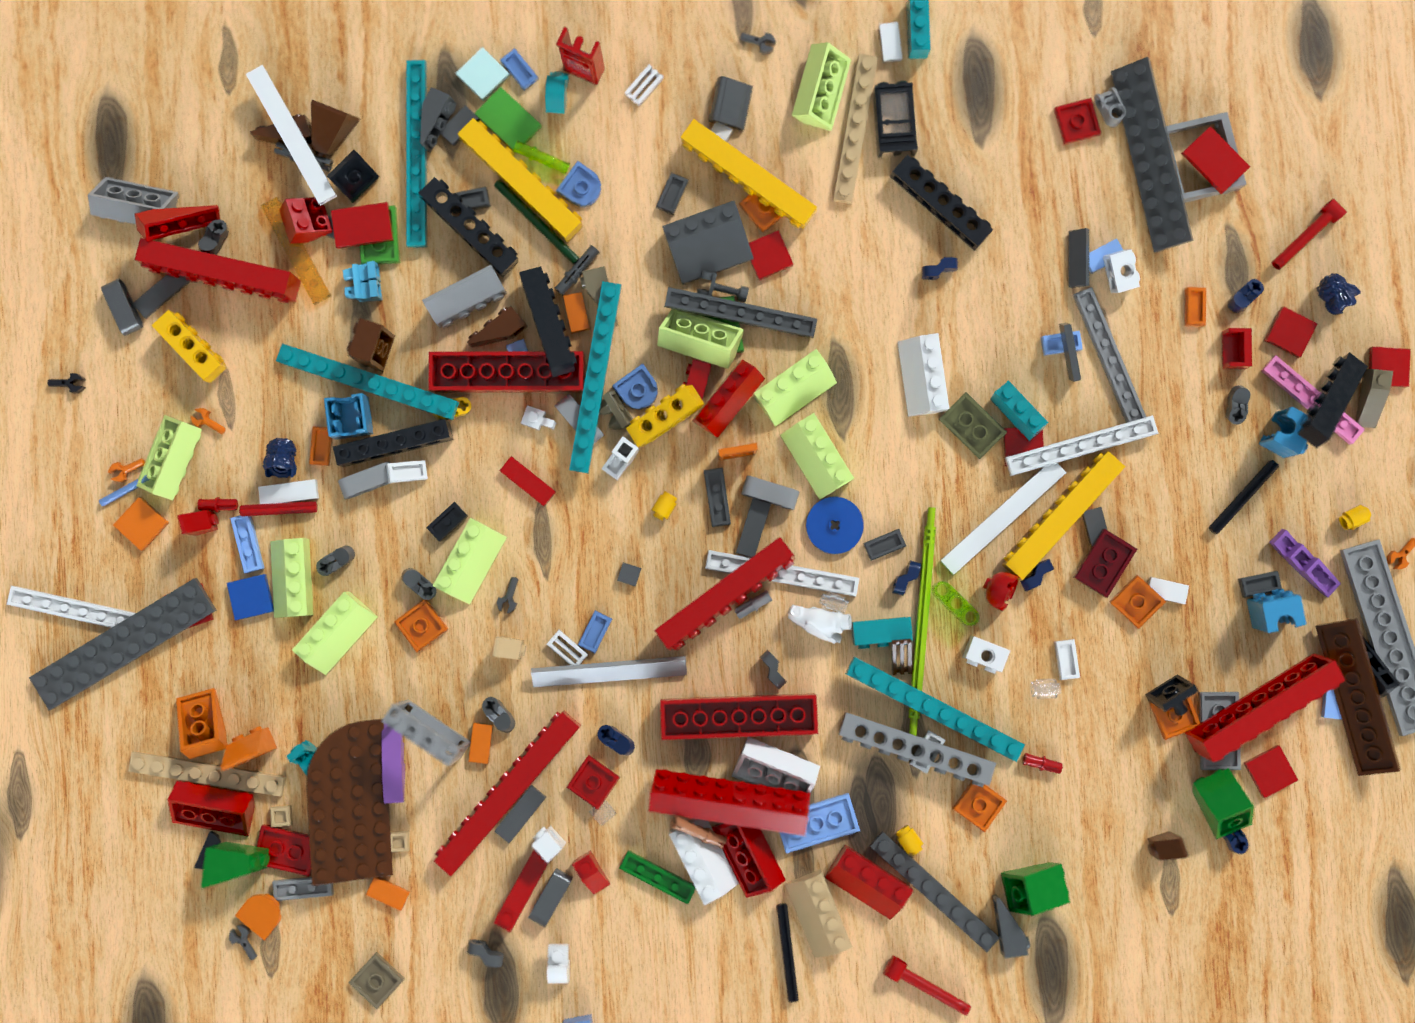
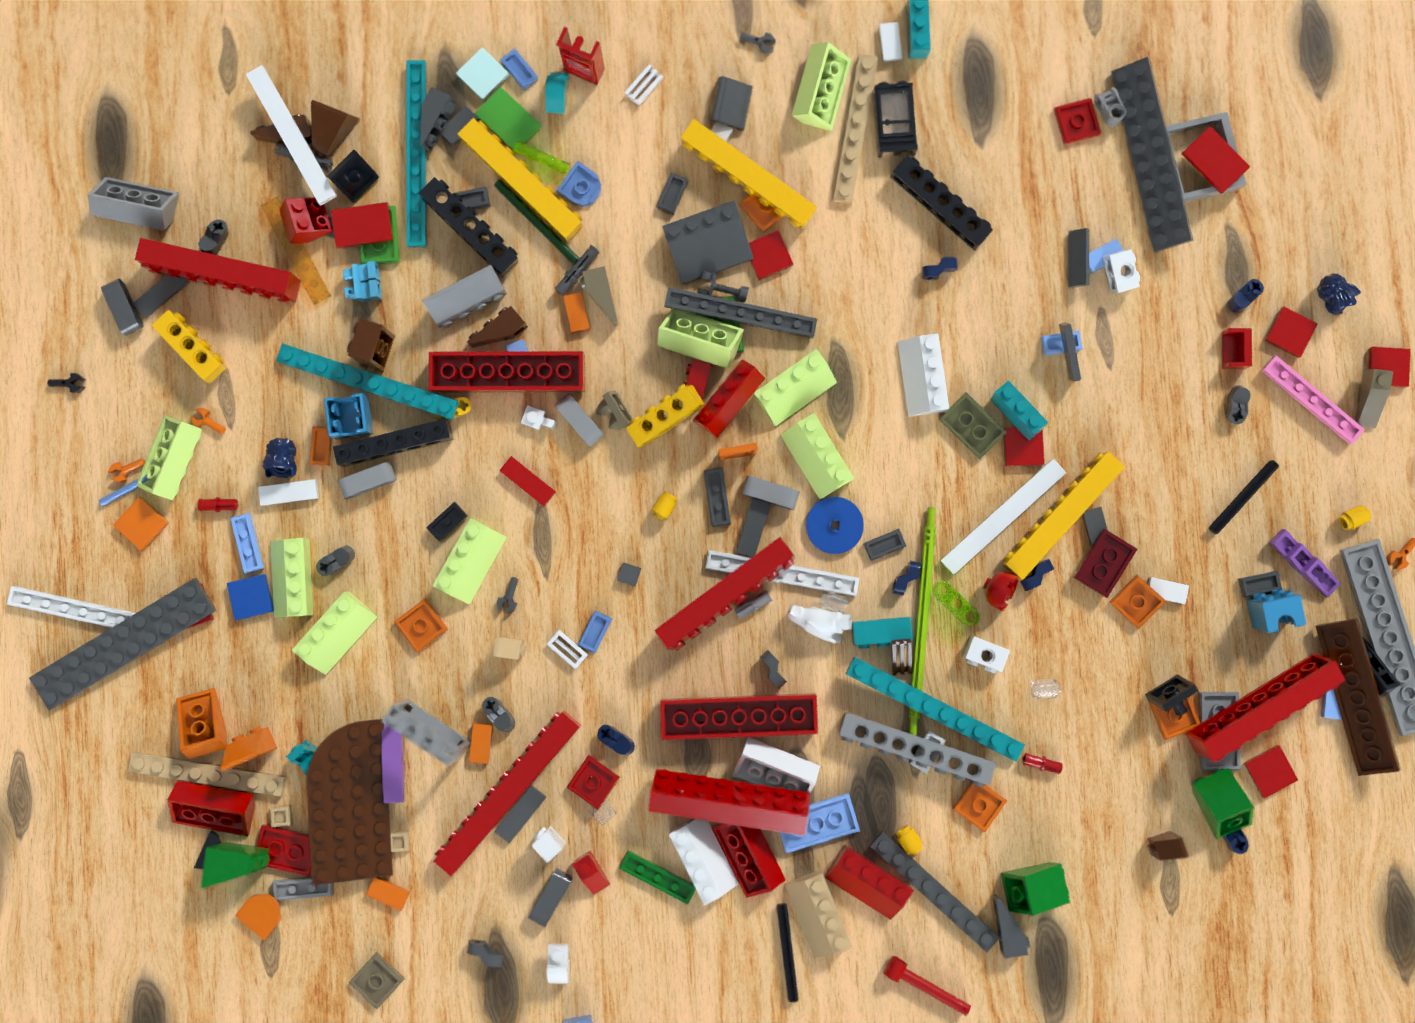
red slope [135,205,220,241] -> none
red slope [177,510,219,536] -> none
dark grey bar [229,924,257,960] -> none
red axle [239,501,318,516] -> none
white tile [386,460,428,483] -> none
dark grey piece [401,568,436,600] -> none
red slope [494,849,549,933] -> none
black brick [519,266,577,377] -> none
light grey tile [531,656,687,688] -> none
teal plate [569,281,622,474] -> none
white brick [602,437,639,480] -> none
medium blue tile [612,364,658,410] -> none
nougat pin [670,816,726,848] -> none
white tile [1005,415,1159,476] -> none
white tile [1054,639,1080,680] -> none
light grey tile [1073,287,1146,423] -> none
orange tile [1185,287,1206,326] -> none
dark azure piece [1259,407,1308,458] -> none
red piece [1271,198,1347,270] -> none
black brick [1298,352,1368,449] -> none

